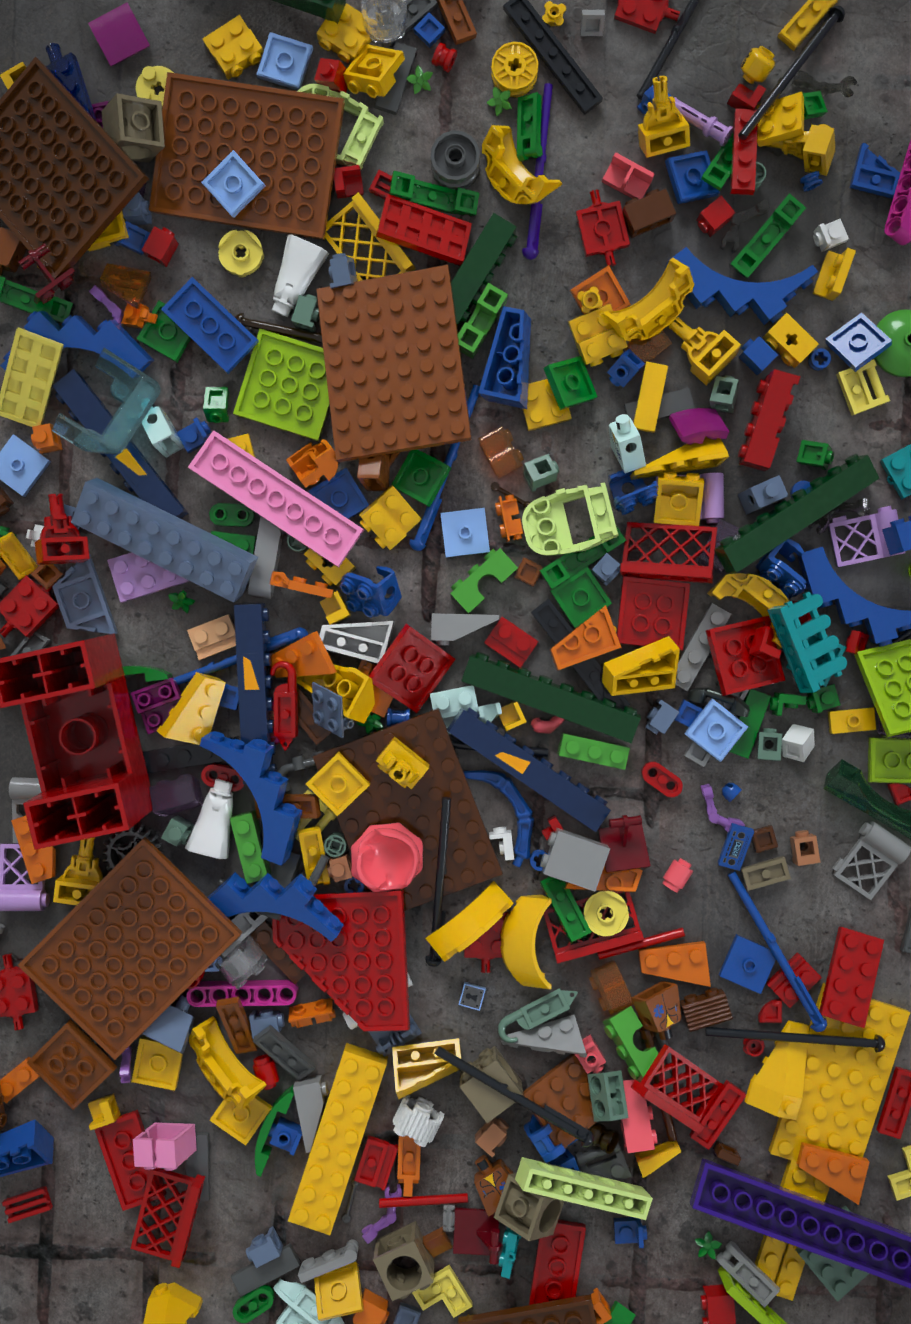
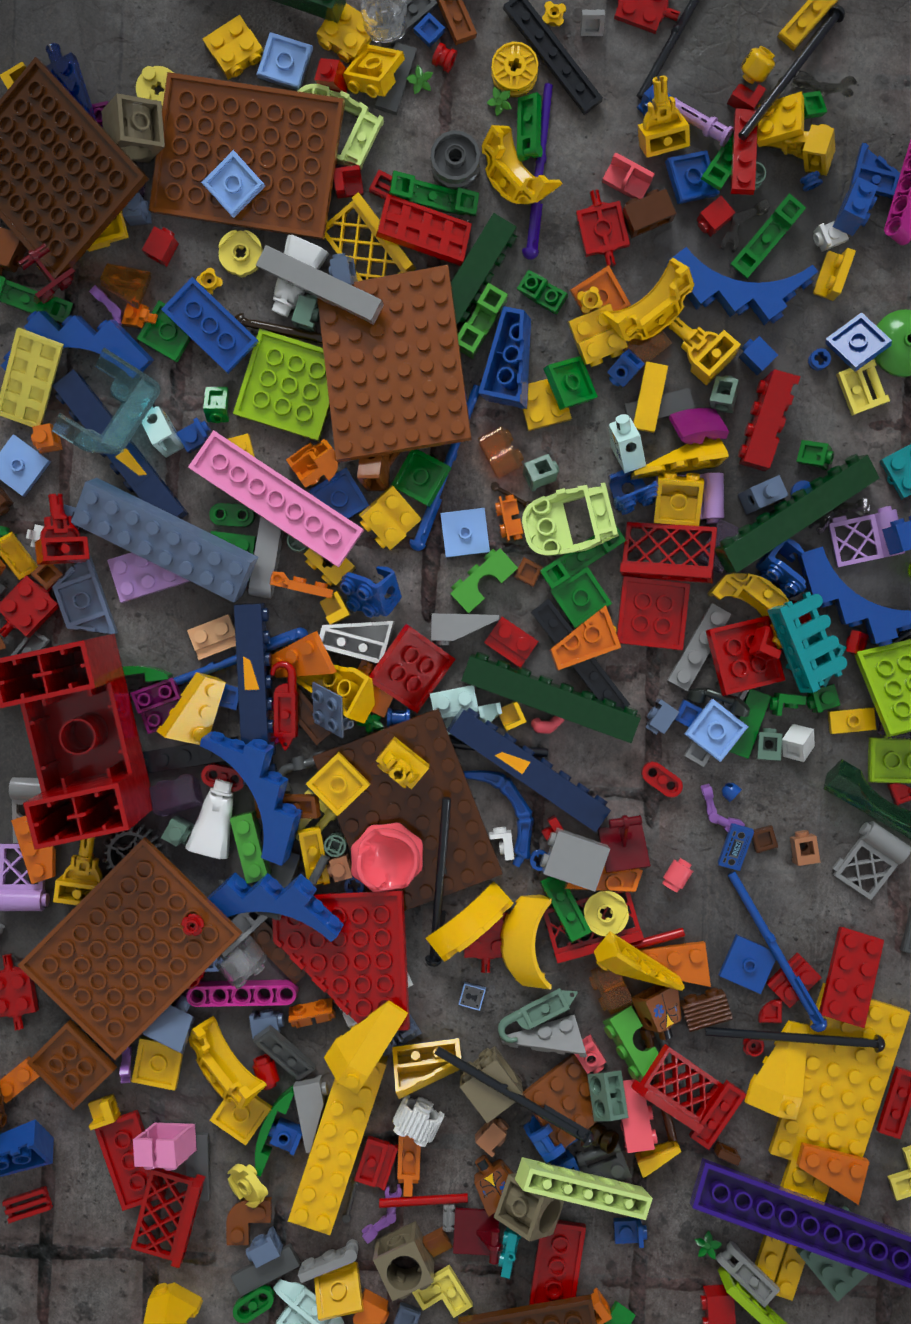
magenta slope [88,2,150,67] -> none
blue bracket [114,221,150,255] -> none
green plant [168,590,195,614] -> none
dark orange plate [216,996,258,1054] -> none
bright green arch [557,732,630,770] -> none
sand blue brick [591,553,620,586] -> none
yellow wedge [602,636,680,696] -> none
dark tan plate [741,856,791,891] -> none
yellow brick [763,313,819,368] -> none
none -> red plate [181,914,204,936]
none -> yellow plate [196,268,223,294]
none -> dark orange plate [226,1197,272,1245]
none -> light yellow plate [228,1164,268,1208]
none -> light grey slope [256,245,384,325]
none -> yellow wedge [324,1000,408,1094]
none -> green slope [517,270,568,315]
none -> yellow wedge [594,931,685,991]
none -> blue brick [832,177,878,236]

